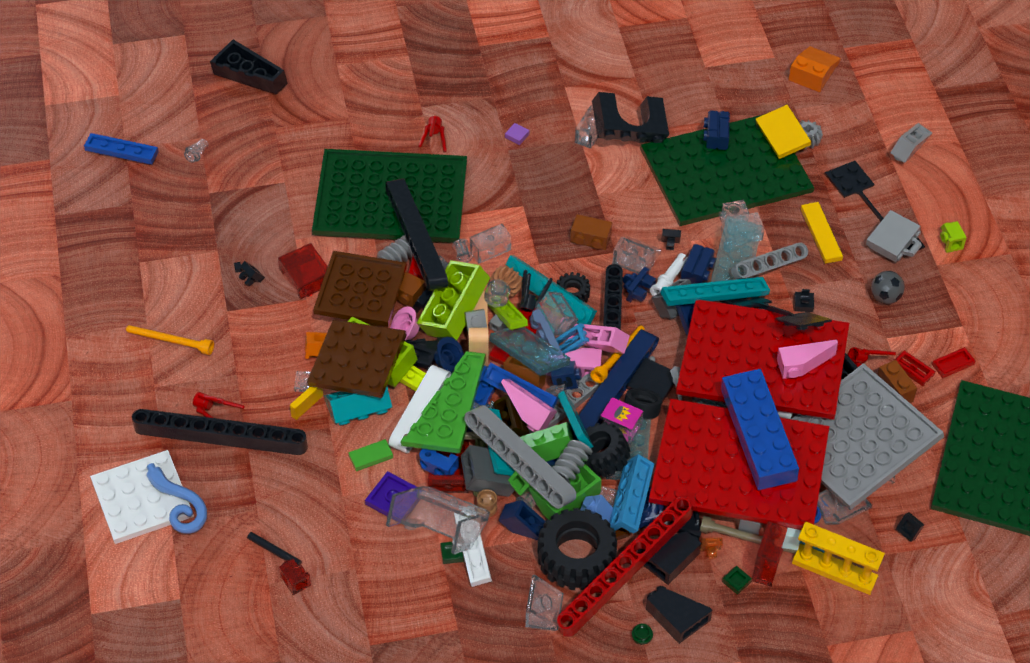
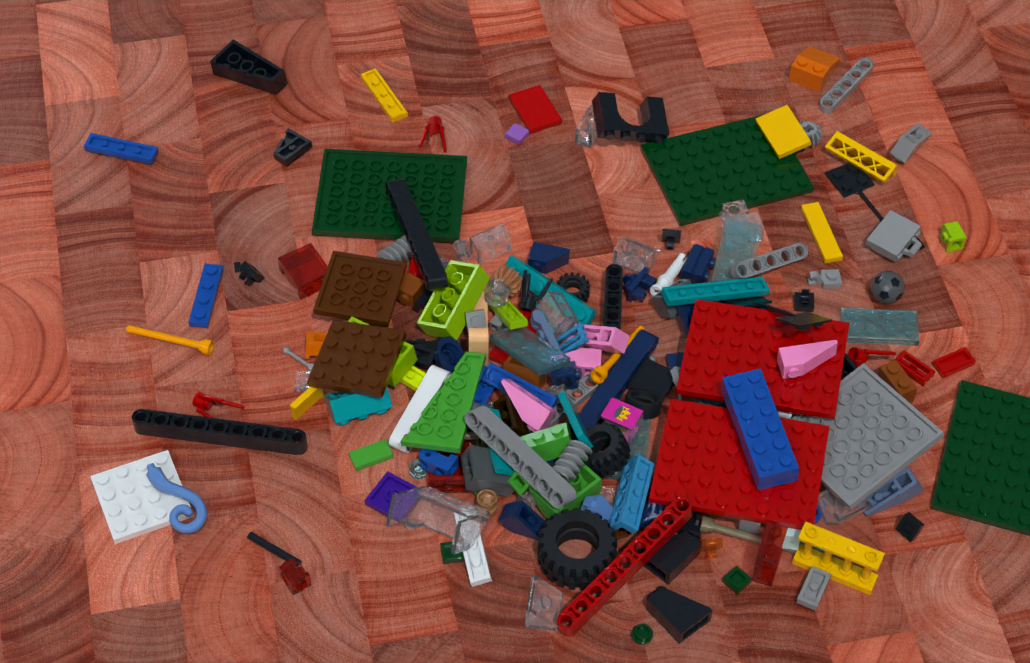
clear cone [184,139,208,163] -> none
bright pink piece [390,306,420,340] -> none
dark orange brick [570,214,612,250] -> none
dark blue brick [703,110,730,150] -> none
none -> blue plate [189,263,224,329]
none -> black wing [273,128,313,166]
none -> light grey hinge [283,347,314,372]
none -> yellow tile [360,68,408,123]
none -> clear light blue tile [409,459,429,480]
none -> red tile [508,85,562,134]
none -> dark blue slope [528,242,570,274]
none -> dark blue tile [666,352,684,369]
none -> light grey plate [796,566,831,611]
none -> light grey plate [807,269,842,289]
none -> light grey beam [819,58,873,113]
none -> yellow fence [825,131,897,183]
none -> clear light blue plate [840,308,920,346]
none -> sand blue slope [859,467,924,517]

